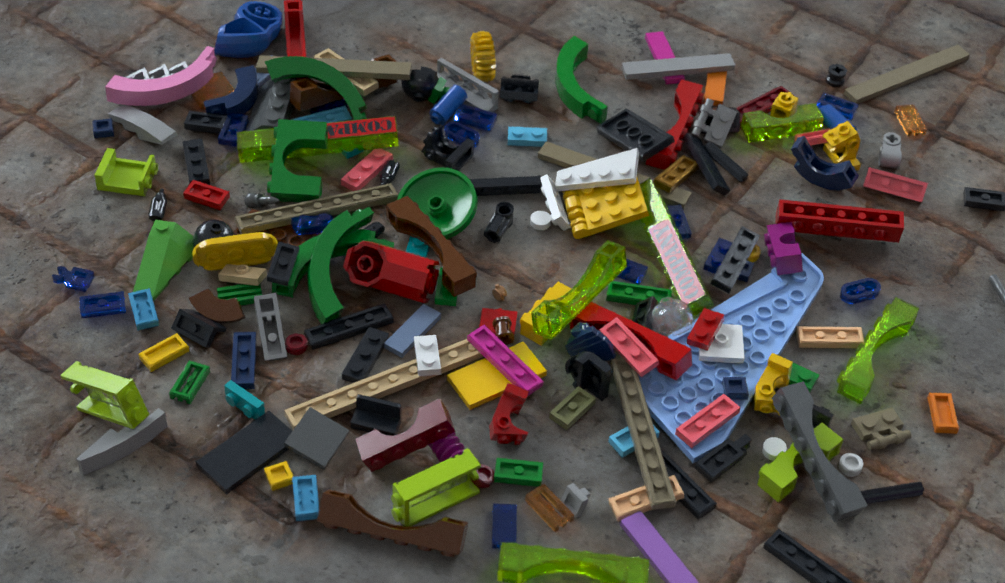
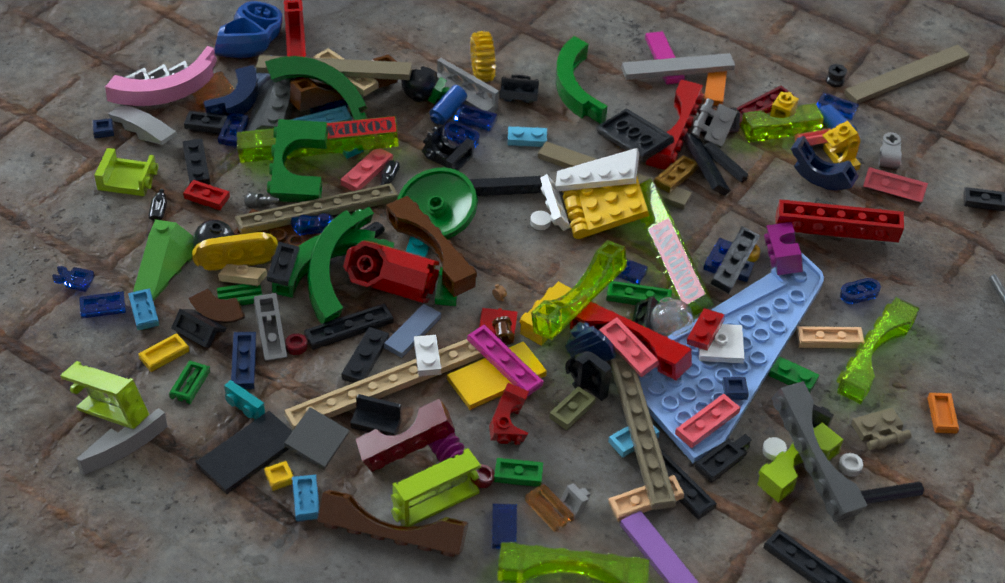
black piece [484,202,514,243] -> none
clear blue plate [661,205,692,239] -> none
yellow tile [754,353,793,415] -> none
clear orange tile [894,104,927,137] -> none

